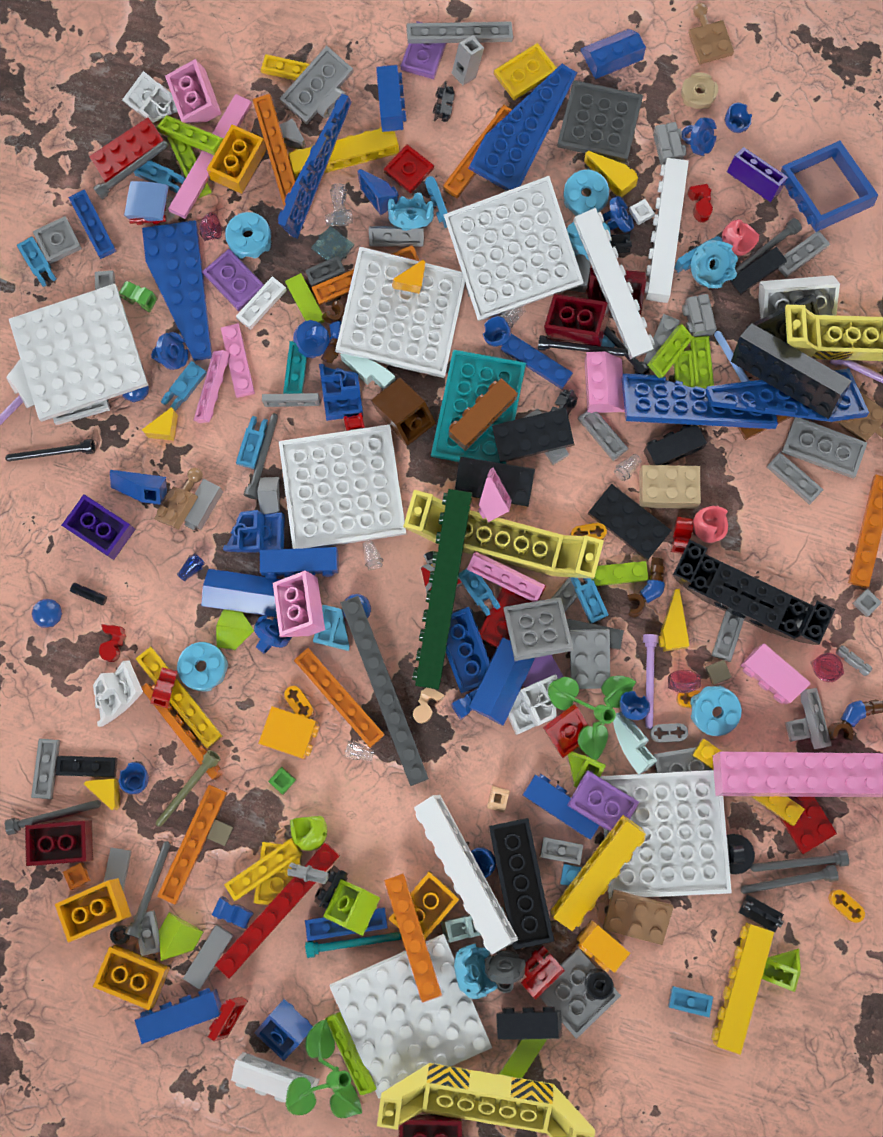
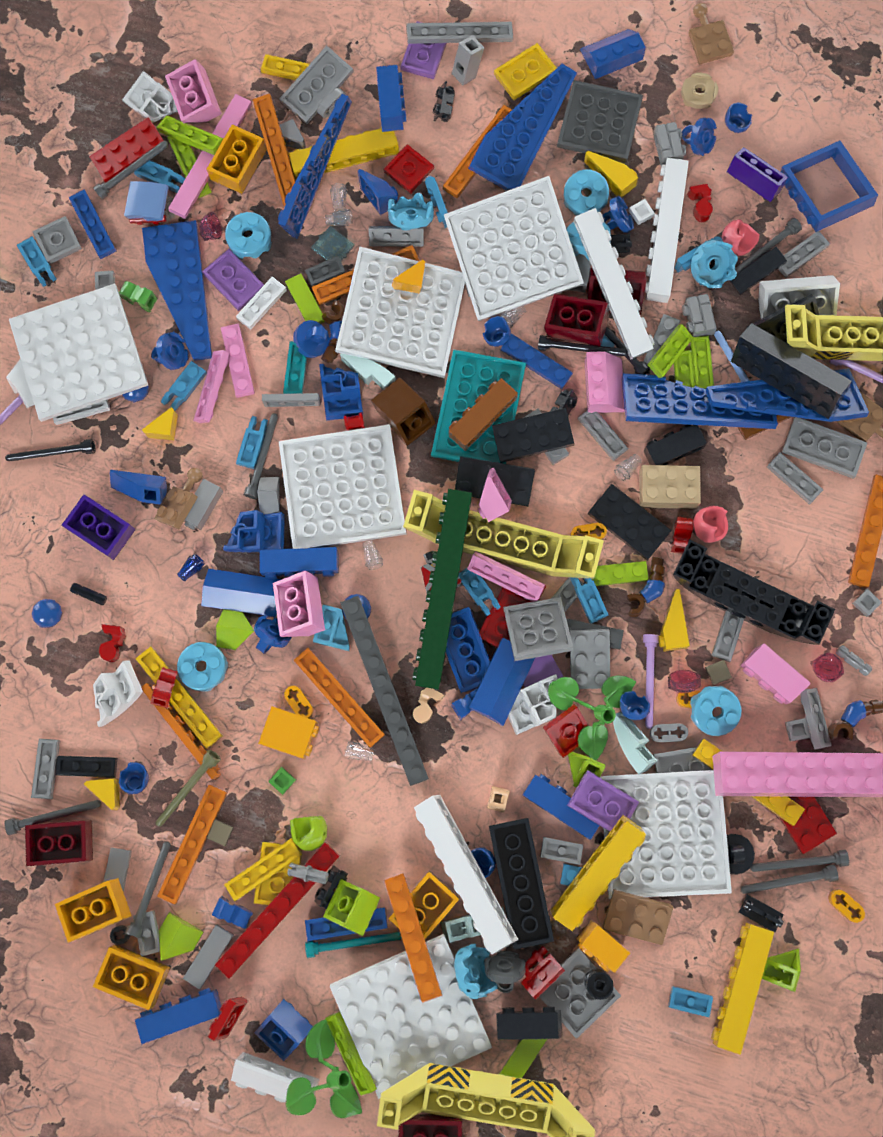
orange plate [63,862,91,890] -> none

